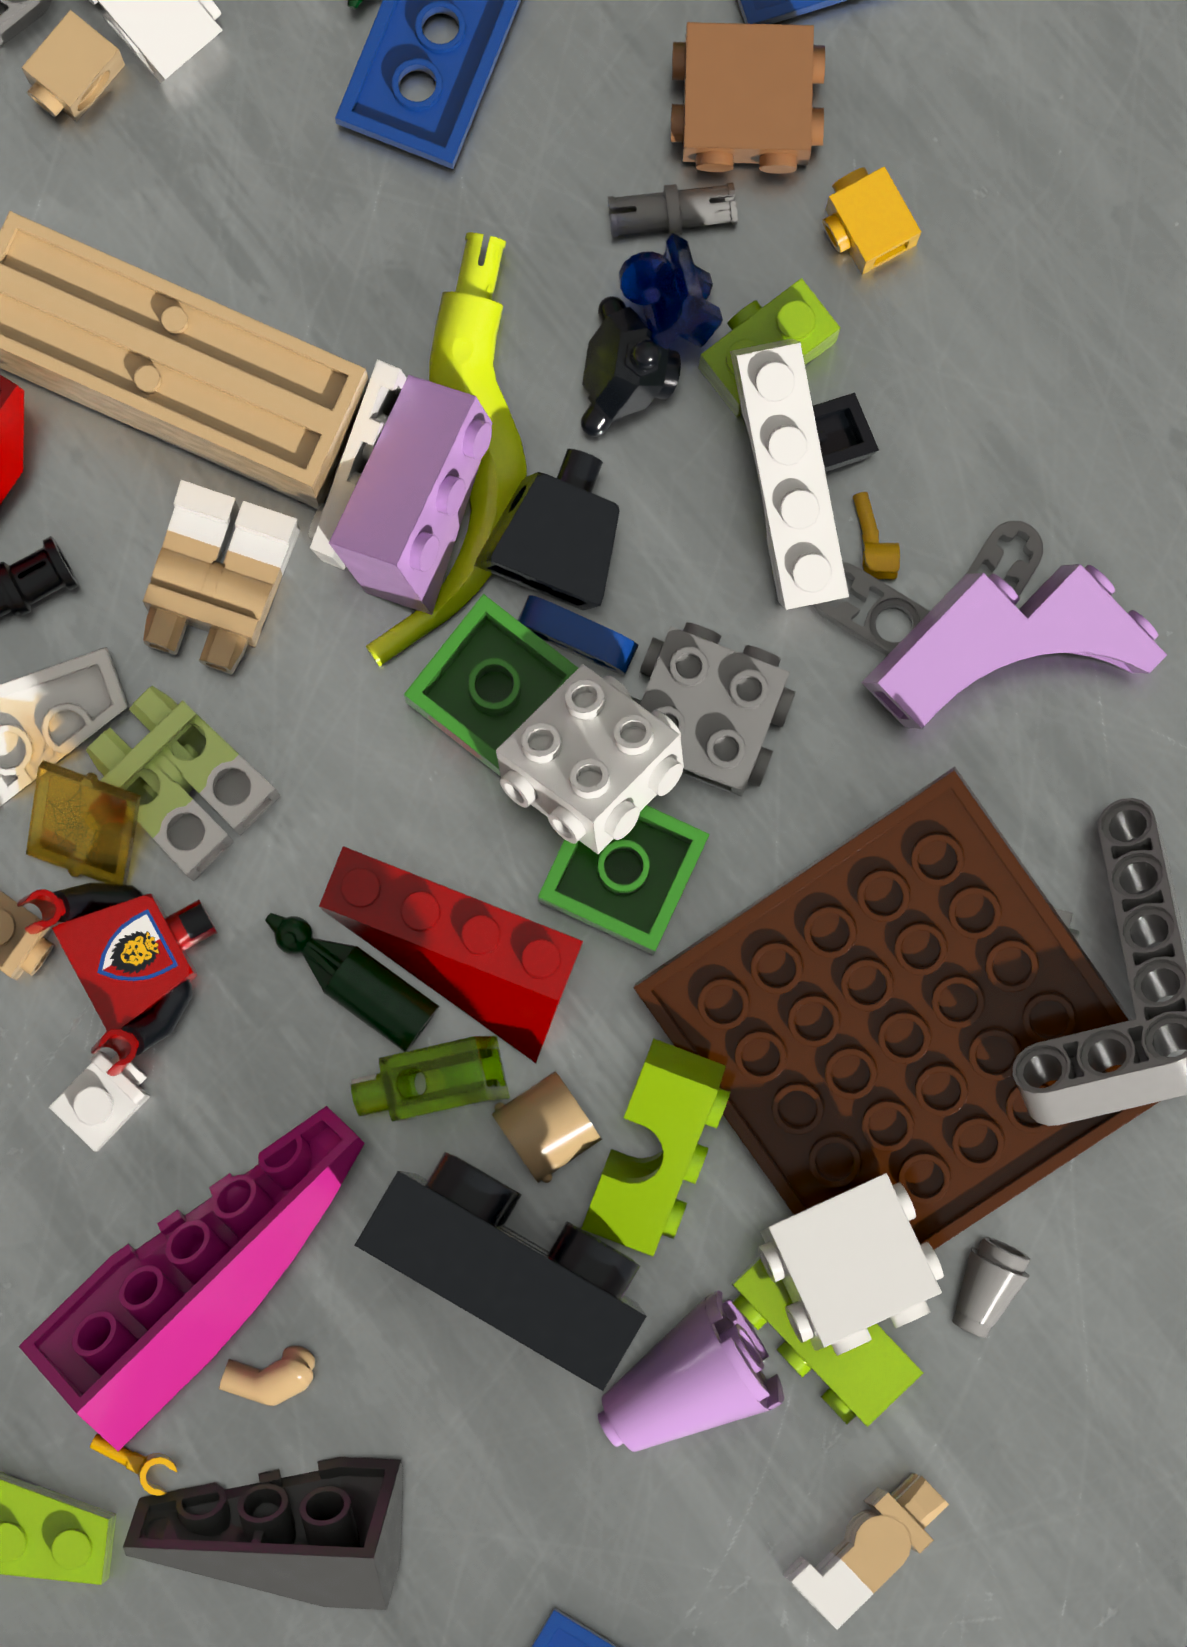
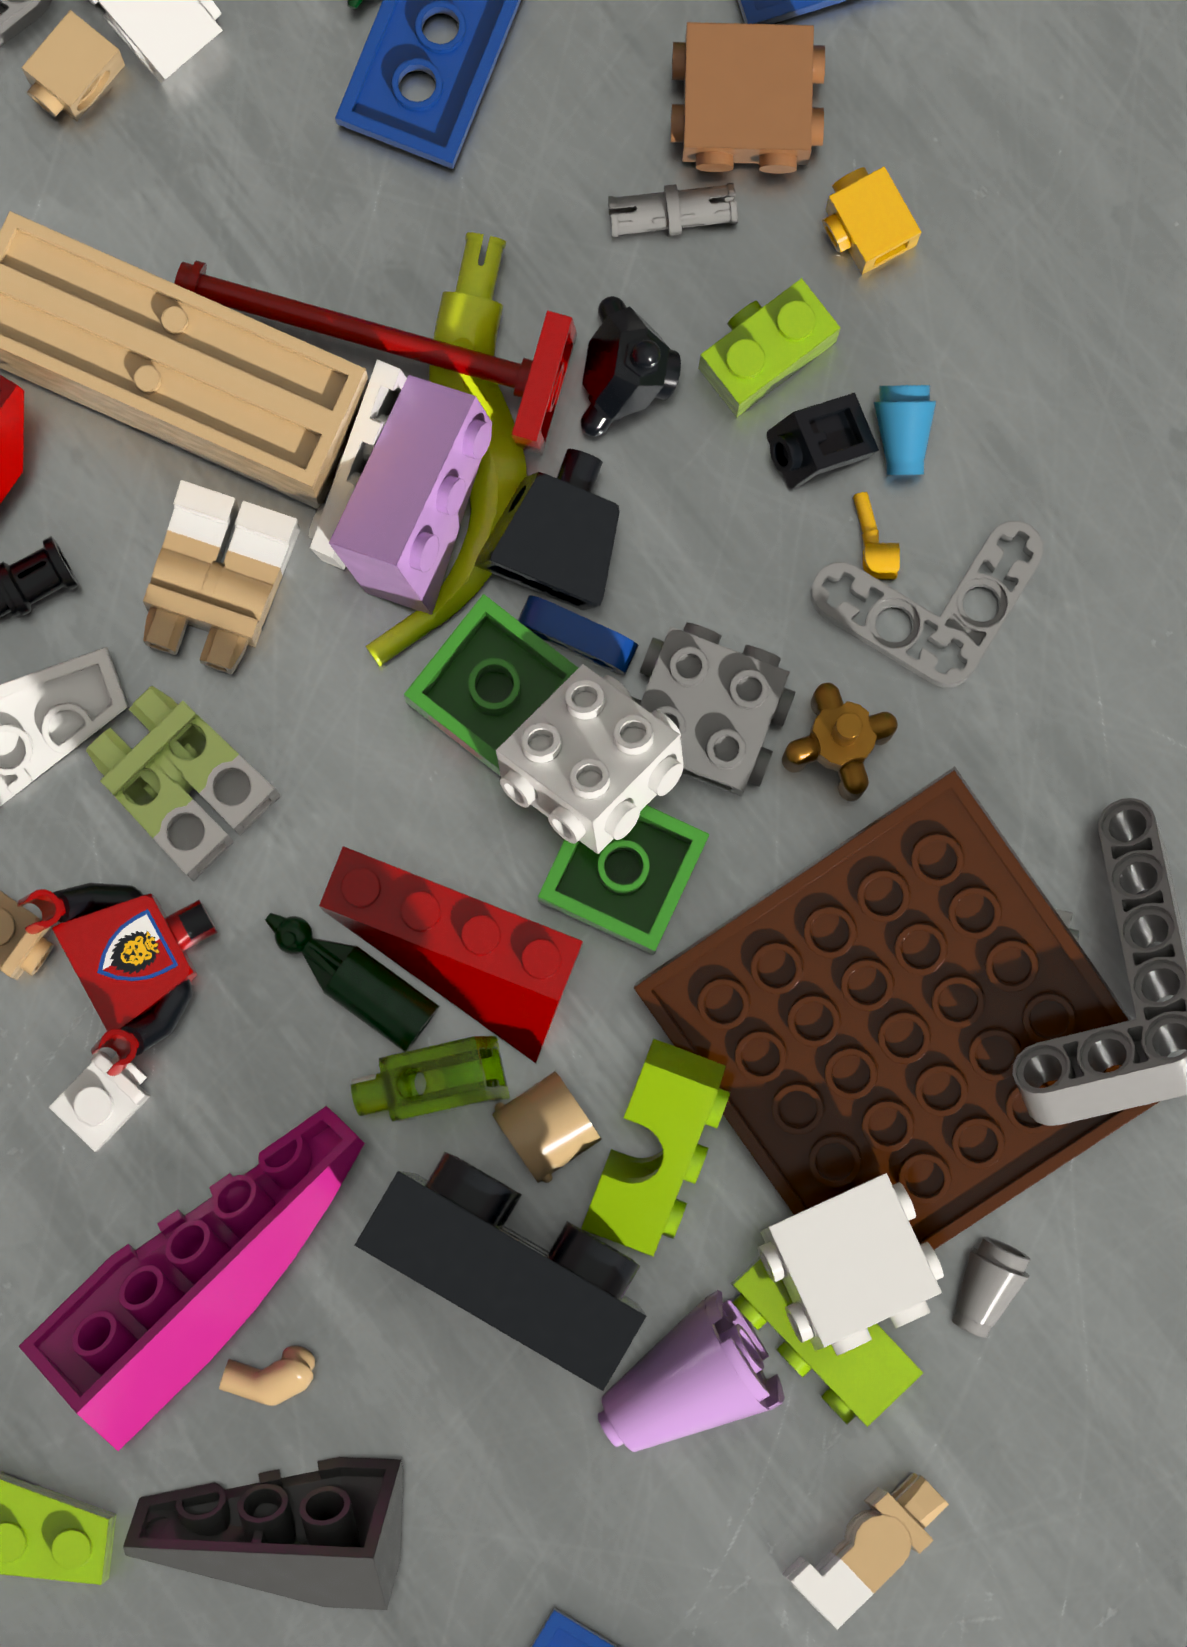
clear yellow piece [26,760,141,885] -> none
yellow hand [90,1434,177,1496] -> none
clear blue hips [619,233,723,349] -> none
white arch [730,338,849,610] -> none
lavender arch [861,564,1167,729] -> none
none -> red tile [174,260,577,455]
none -> pearl gold plant [782,683,898,801]
none -> dark azure cone [873,385,936,475]

